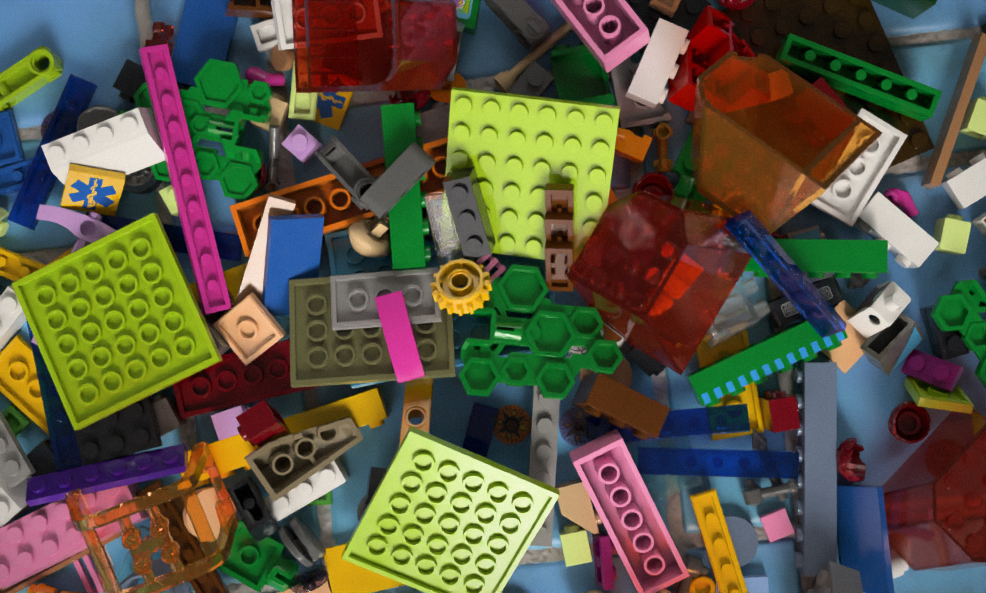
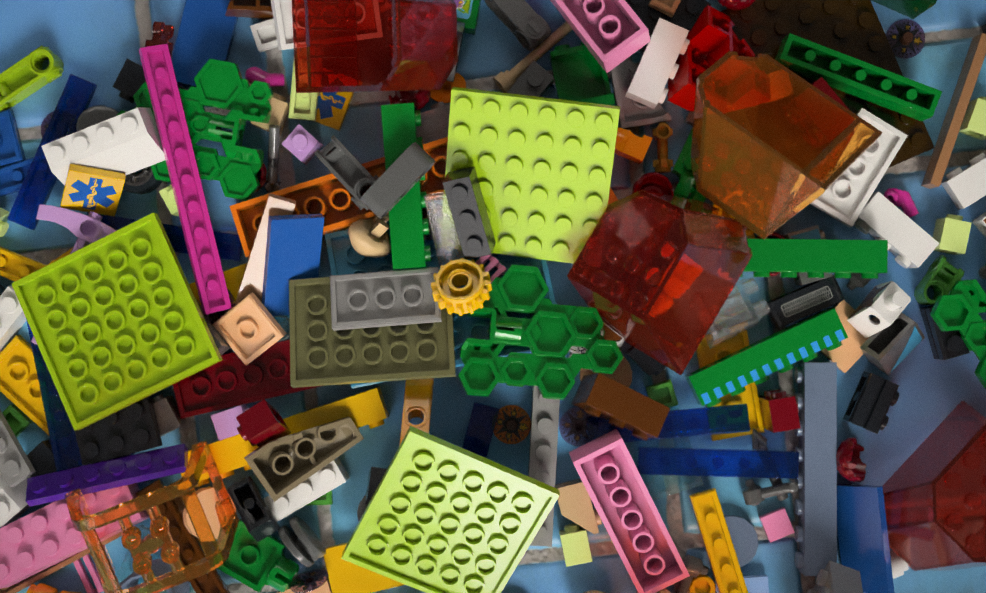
medium nougat tile [271,44,294,71] -> none
dark pink slope [375,291,425,383] -> none
reddish brown slope [545,183,575,292] -> none
magenta plate [592,532,617,590] -> none
clear blue tile [725,210,847,338] -> none
dark red hair [888,401,931,444] -> none
magenta plate [901,349,964,393] -> none
lime tile [904,376,974,414] -> none
none -> bright green tile [645,379,679,408]
none -> black brick [843,372,899,434]
none -> piece [886,19,925,59]
none -> bright green piece [914,255,965,305]

